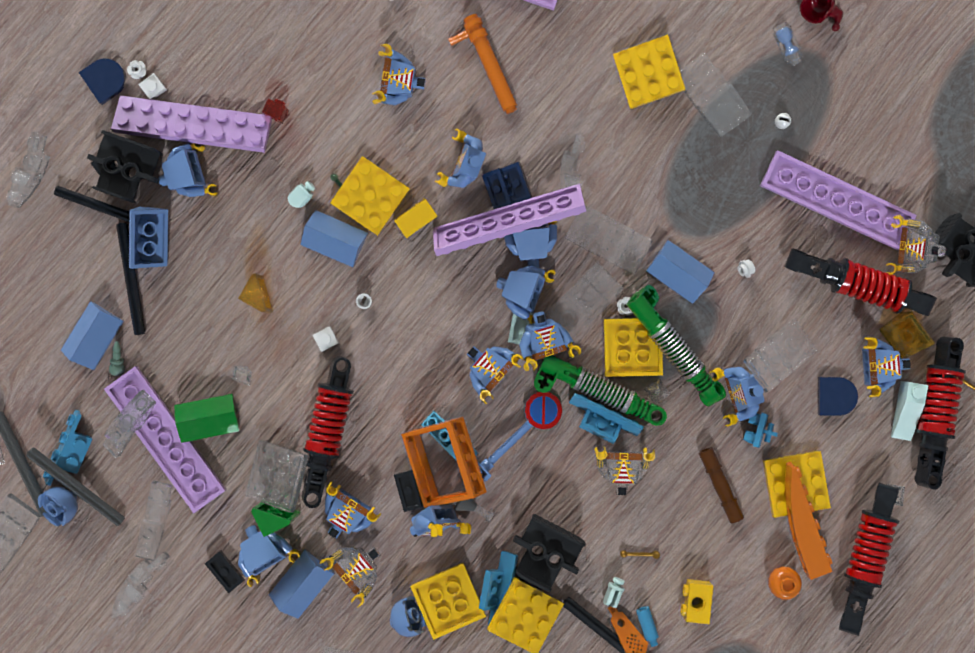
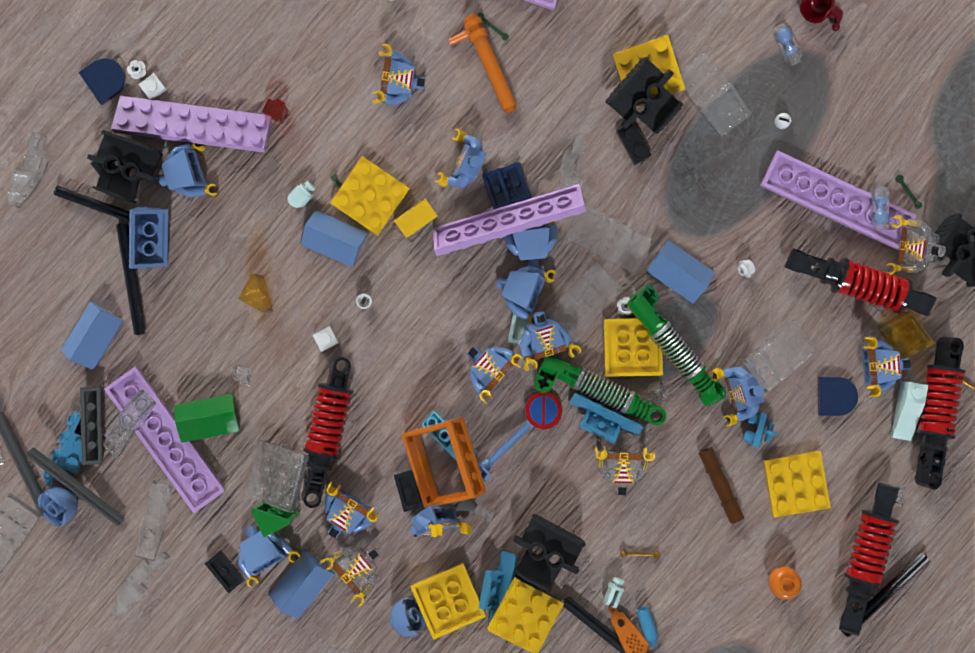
sand green bar [109,341,125,376] -> none
yellow brick [681,579,713,624] -> none
orange slope [785,462,833,580] -> none
none -> dark grey slope [80,387,102,465]
none -> clear green hinge [477,13,509,41]
none -> black piece [605,57,683,134]
none -> black plate [616,122,652,165]
none -> black axle [841,553,930,637]
none -> clear piece [870,186,891,230]
none -> clear green hinge [895,175,922,209]

